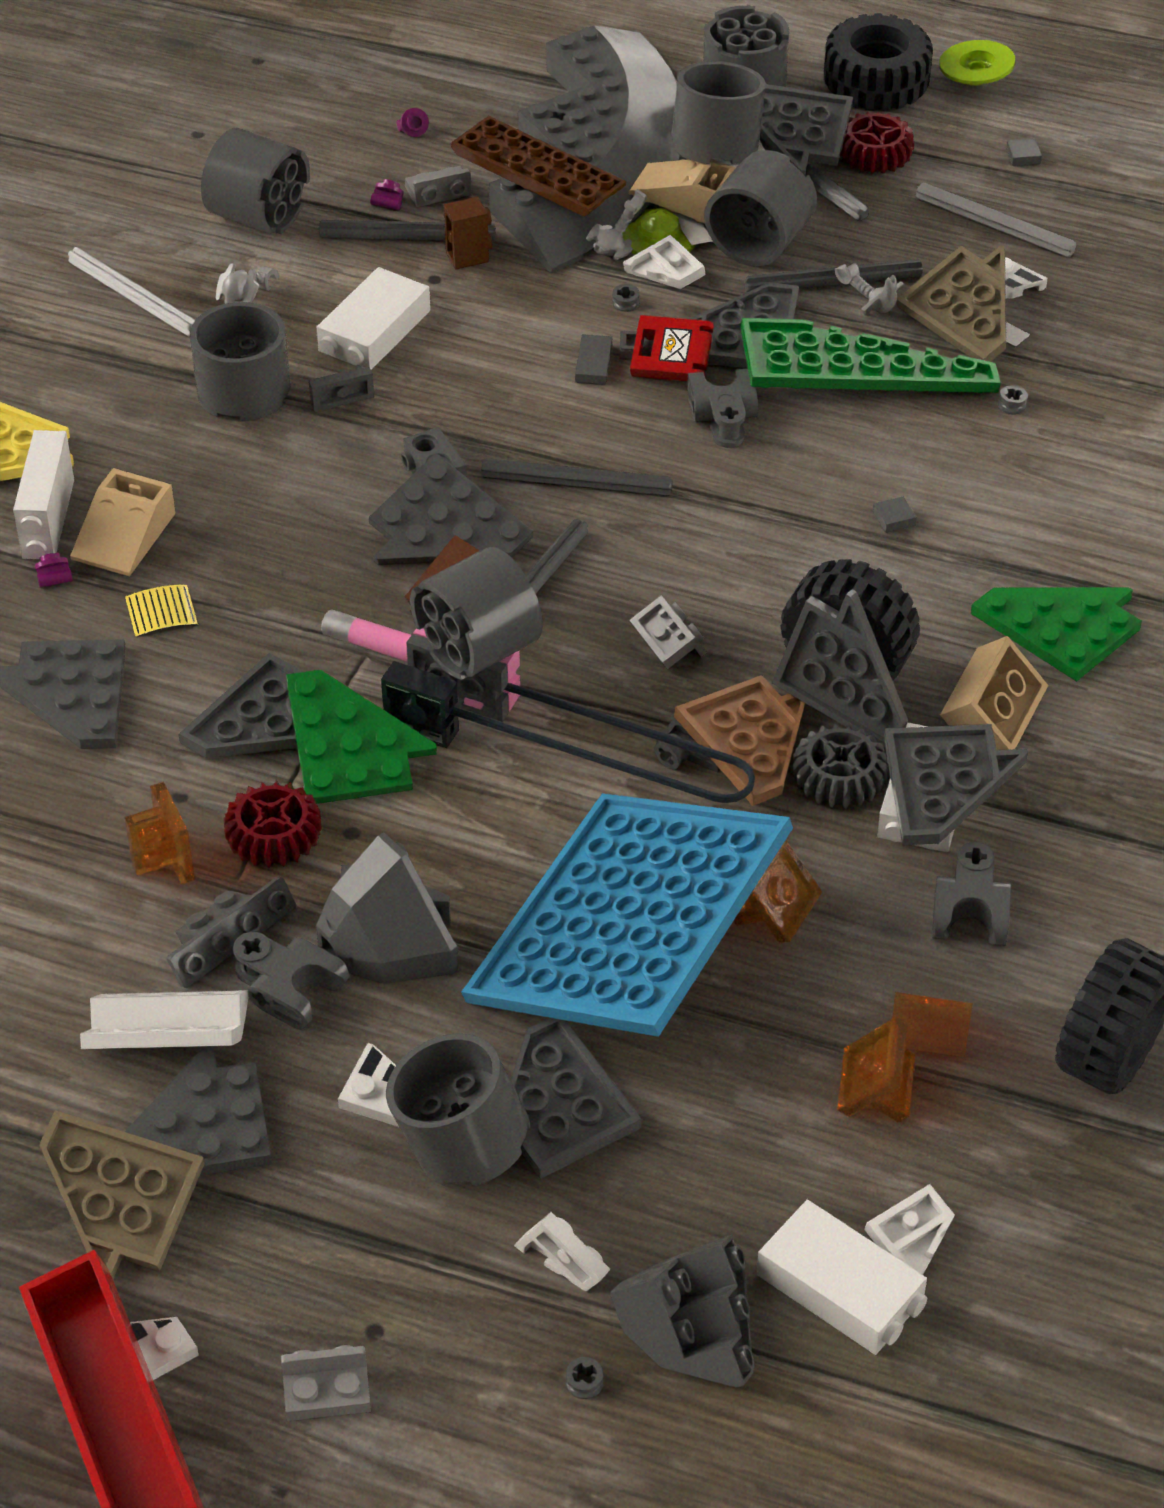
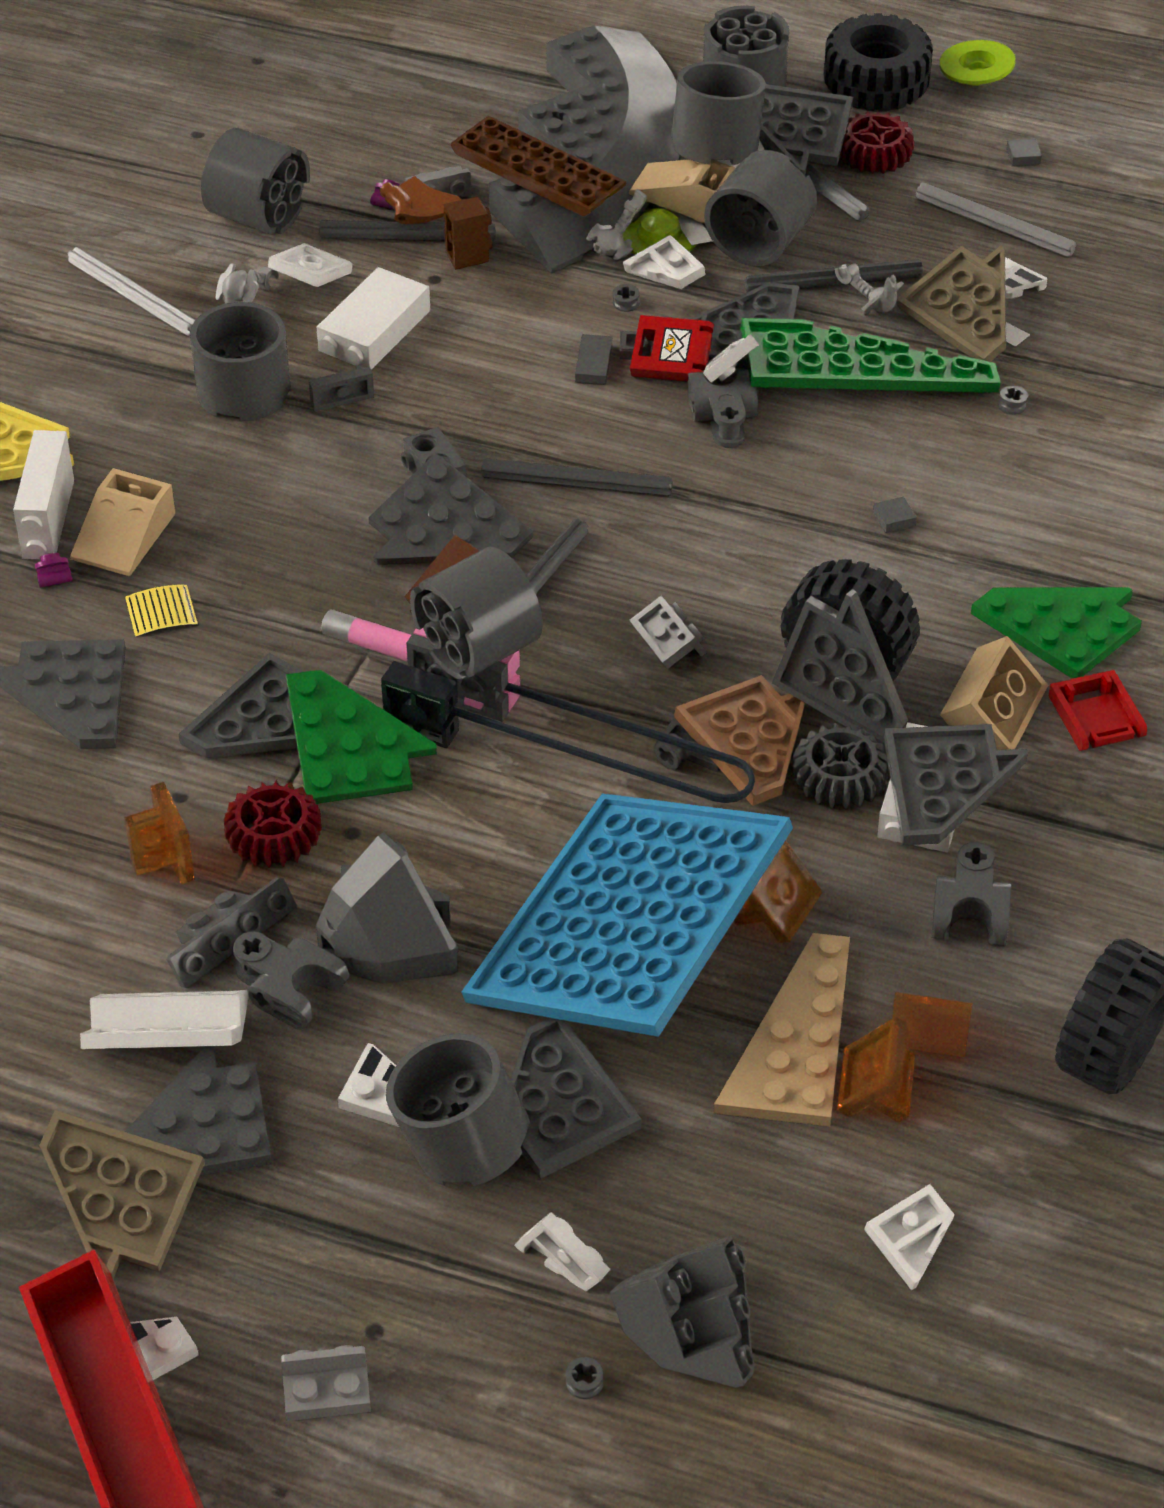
magenta plate [396,108,429,137] -> none
white brick [757,1199,927,1355] -> none
none -> white plate [268,243,353,287]
none -> dark orange arm [380,176,461,224]
none -> white wing [703,334,759,383]
none -> tan wing [714,933,850,1126]
none -> red container [1048,670,1147,751]

